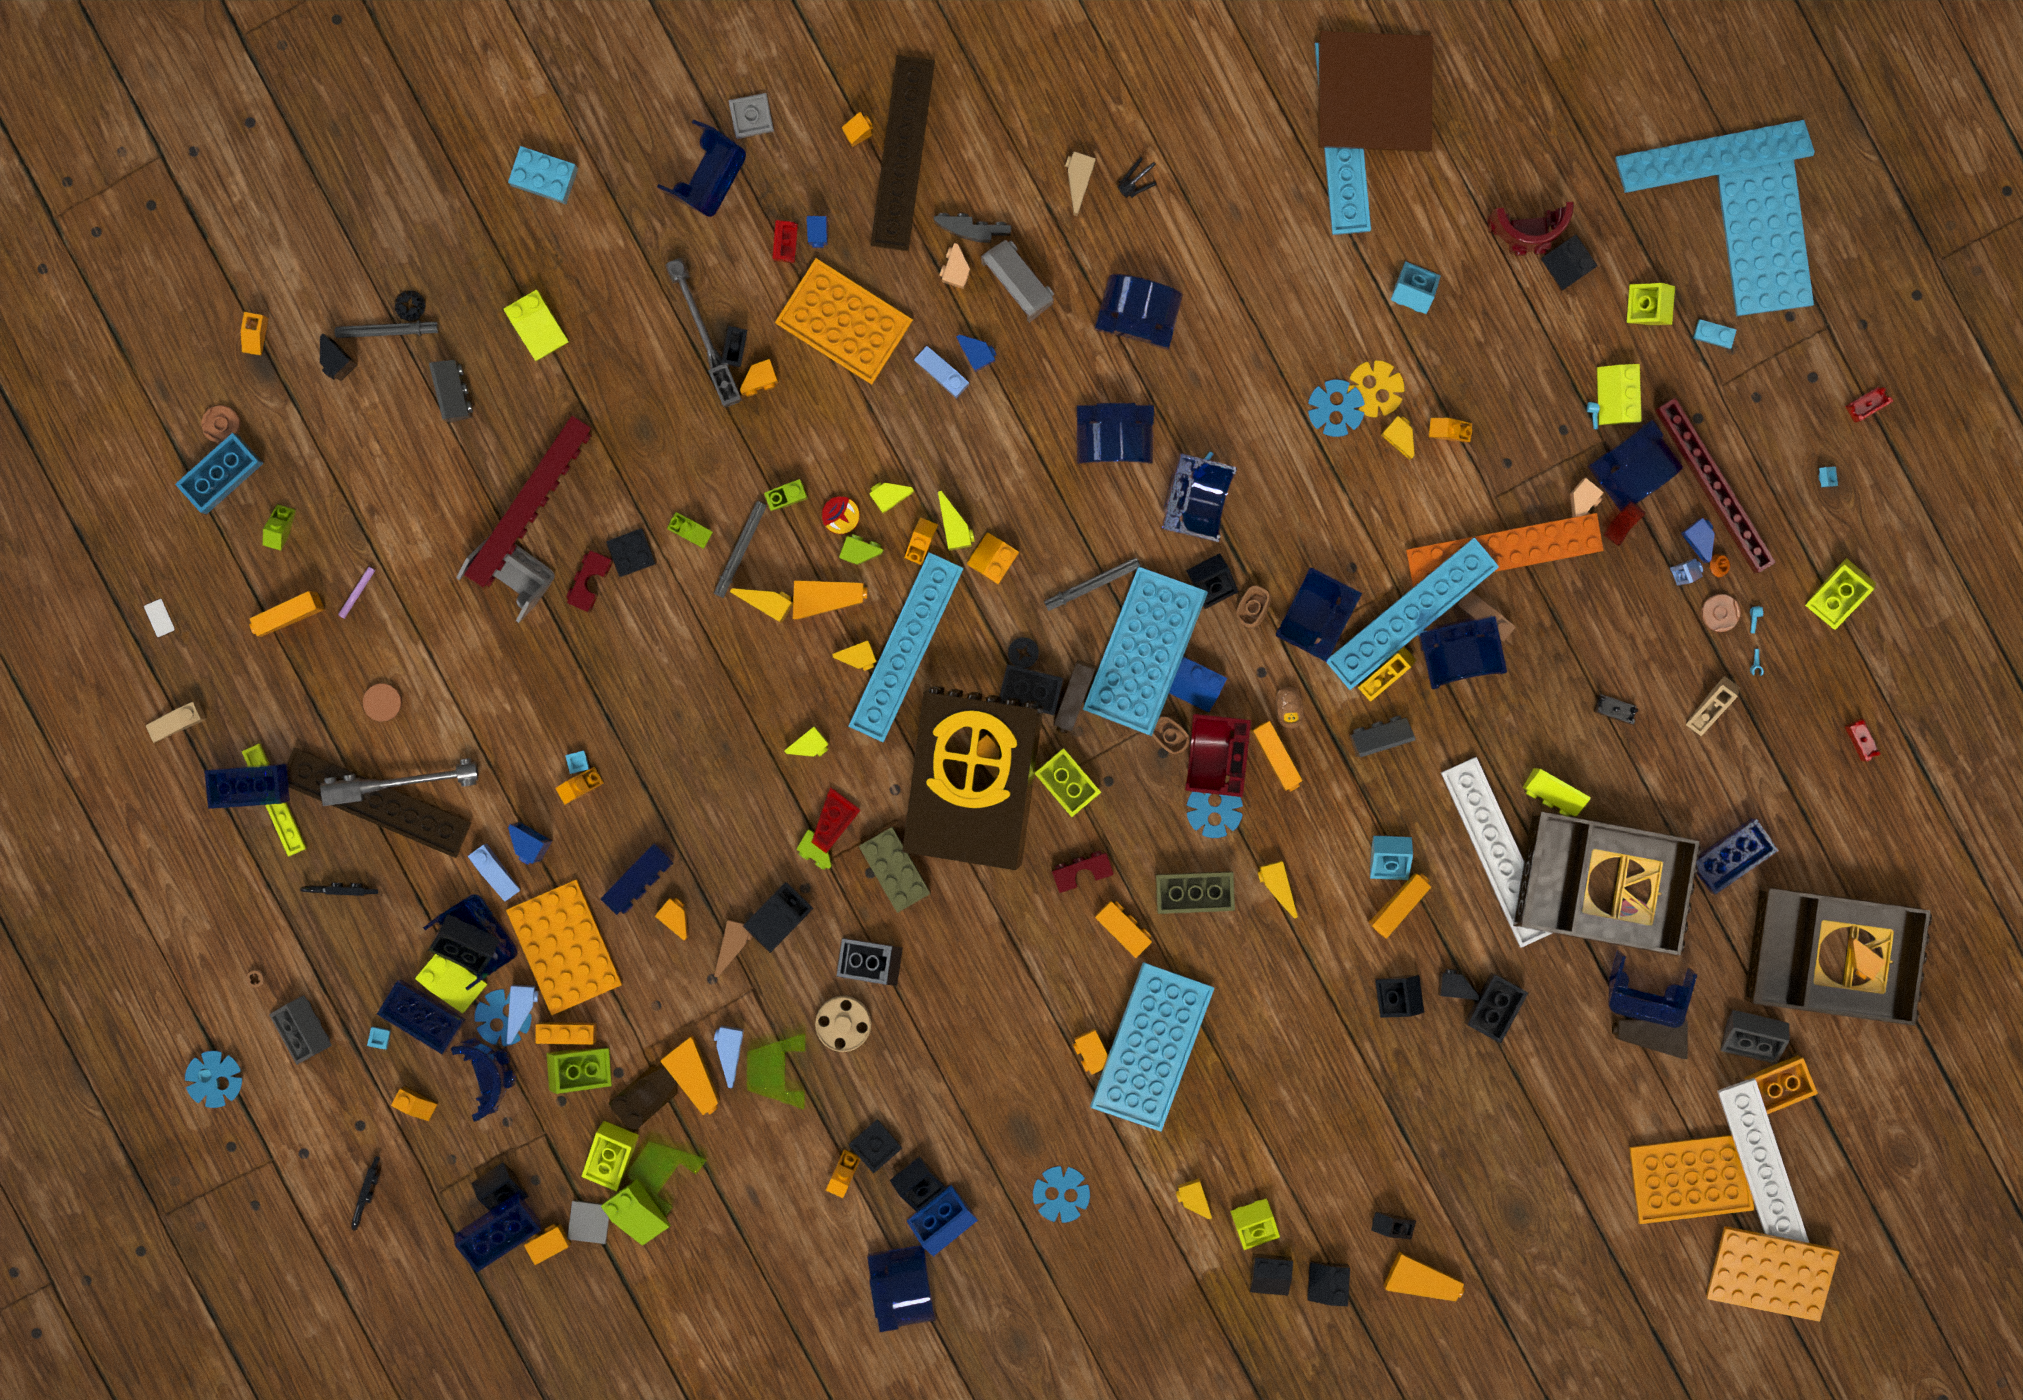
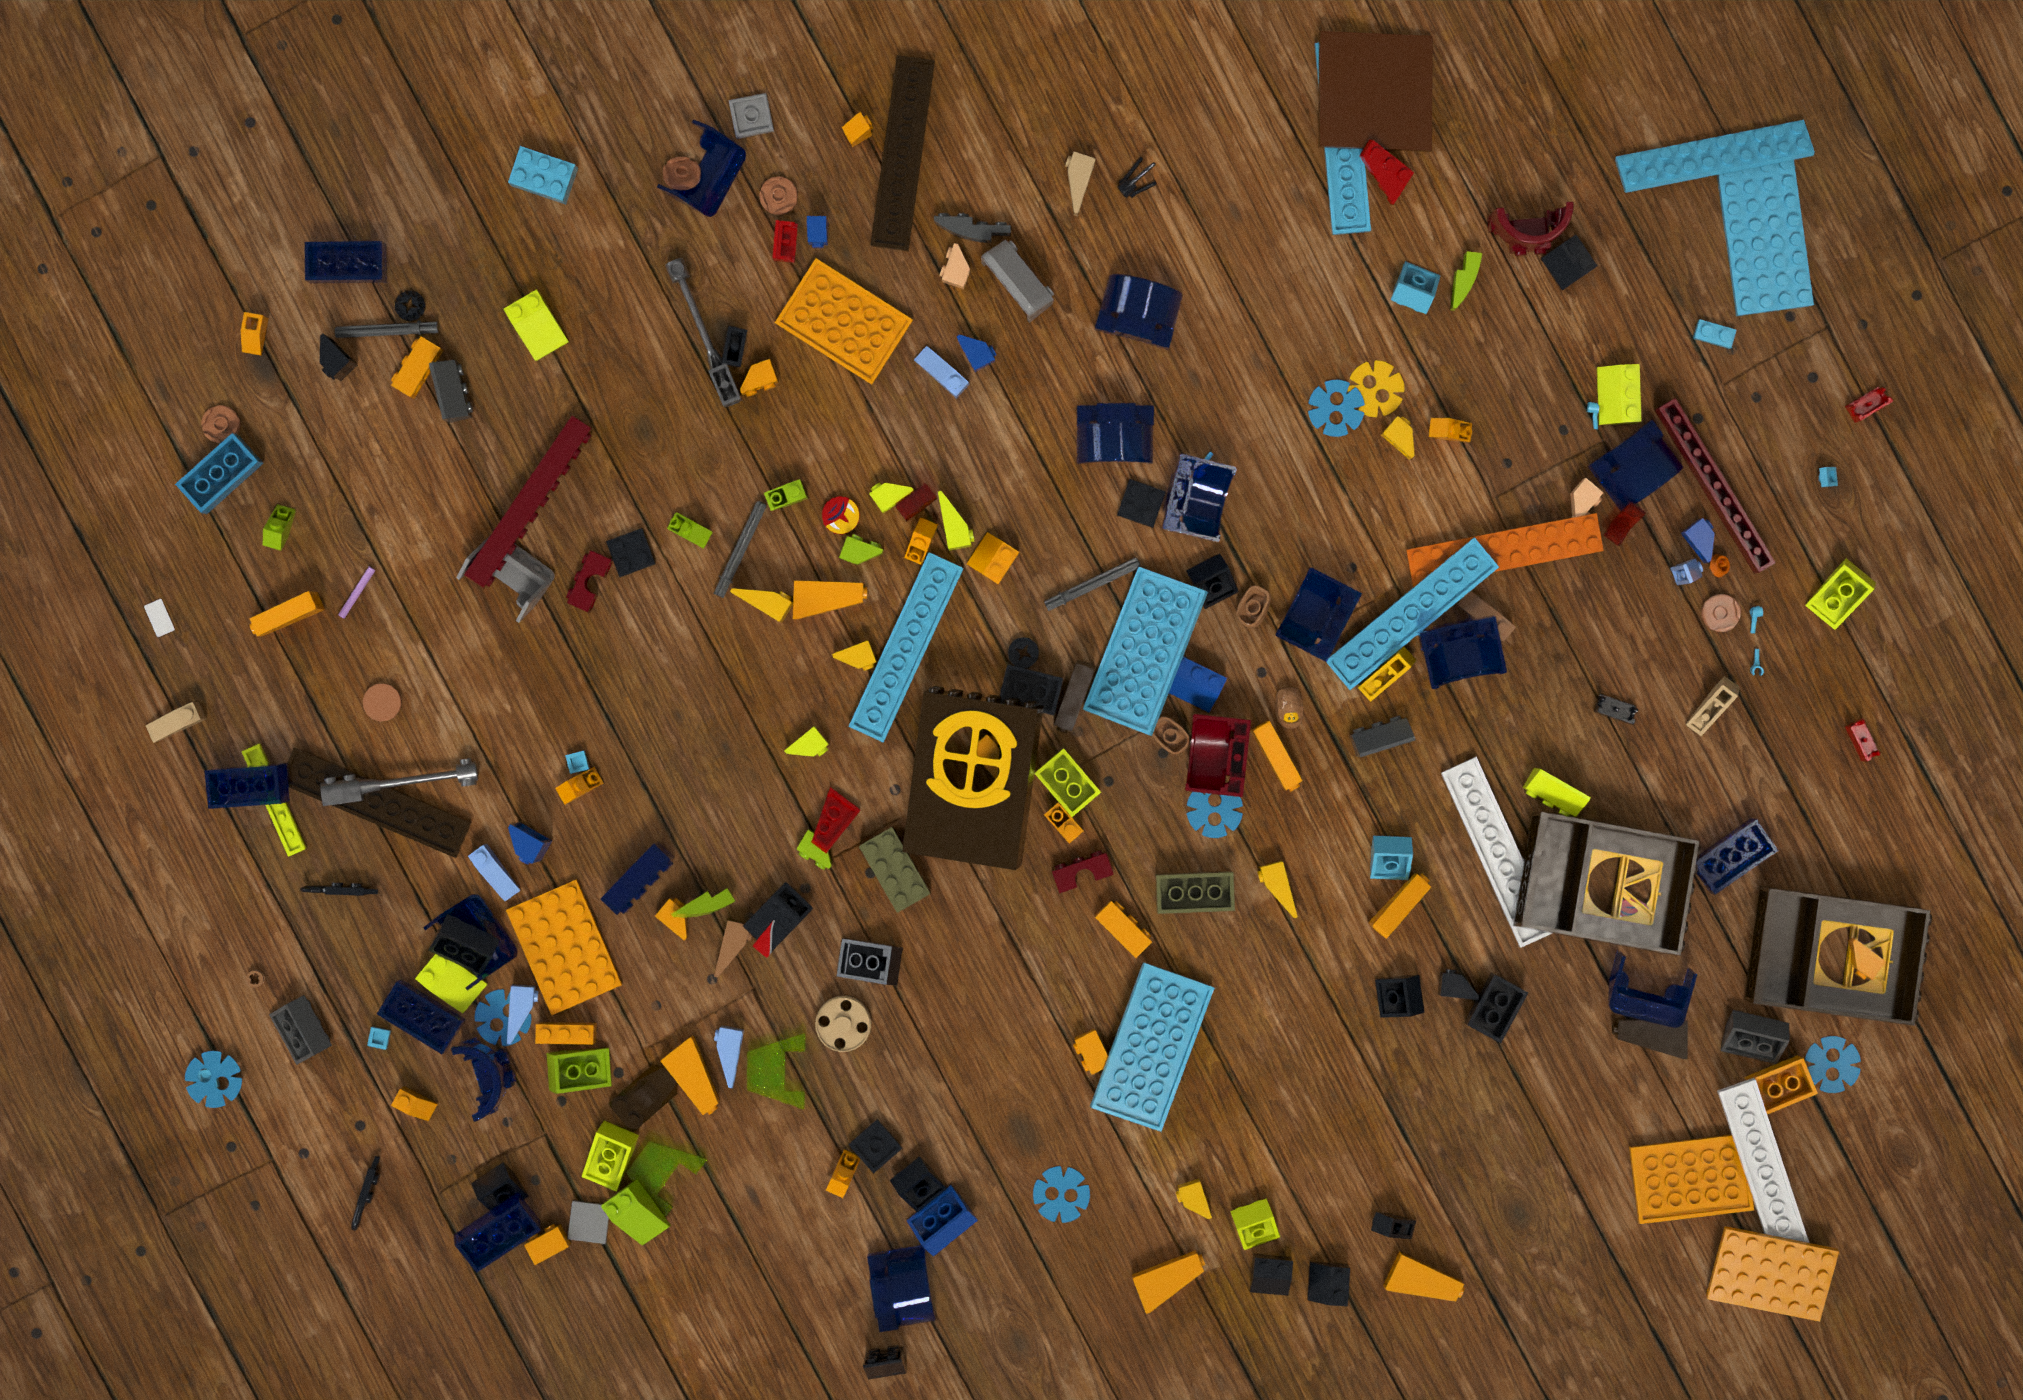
neon yellow slope [1627,283,1675,325] -> none
none -> clear blue brick [304,241,387,284]
none -> light orange brick [391,336,444,399]
none -> nougat tile [663,157,701,190]
none -> lime slope [671,888,735,918]
none -> sticker [753,920,788,958]
none -> nougat tile [759,176,798,216]
none -> black slope [863,1345,907,1380]
none -> clear red brick [895,483,937,522]
none -> light orange slope [1044,802,1083,844]
none -> black plate [1117,479,1166,528]
none -> light orange slope [1132,1250,1206,1314]
none -> red wing [1359,140,1414,205]
none -> lime slope [1450,251,1482,311]
none -> dark azure piece [1805,1036,1861,1093]

